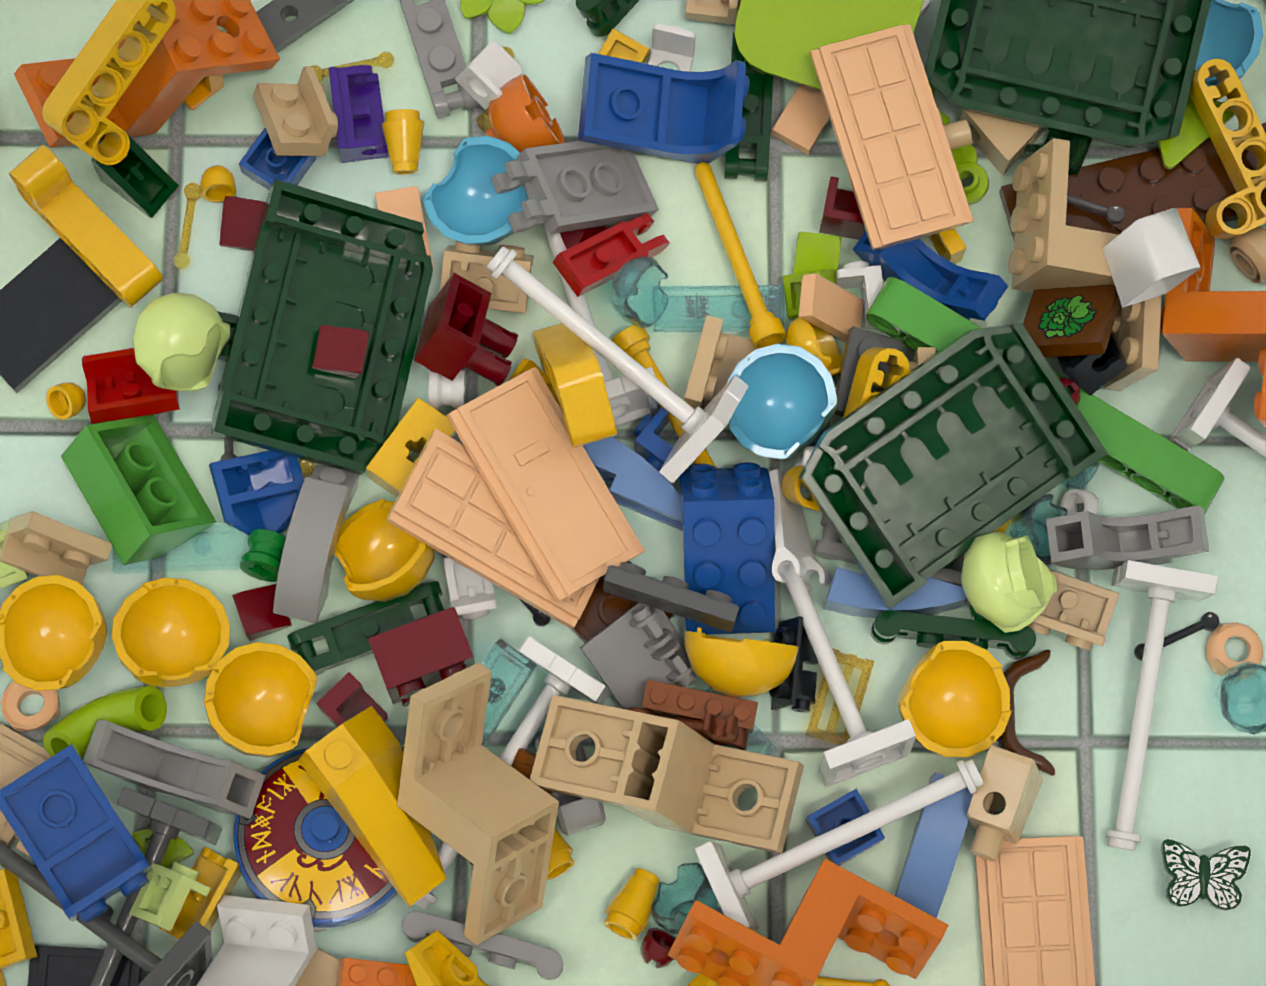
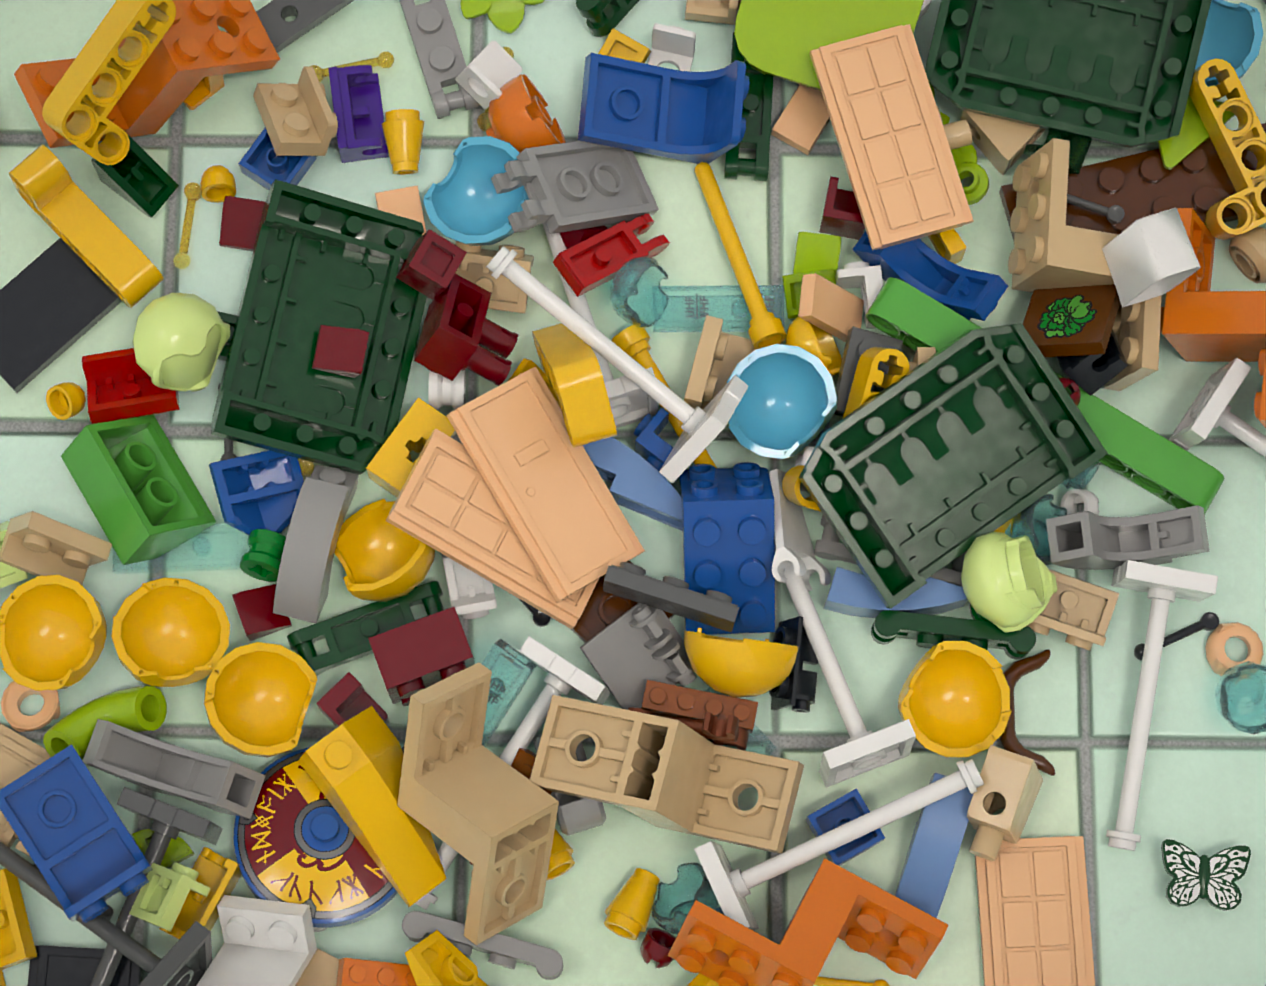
clear yellow tile [805,648,874,746] -> none
none -> dark red panel [396,229,467,300]

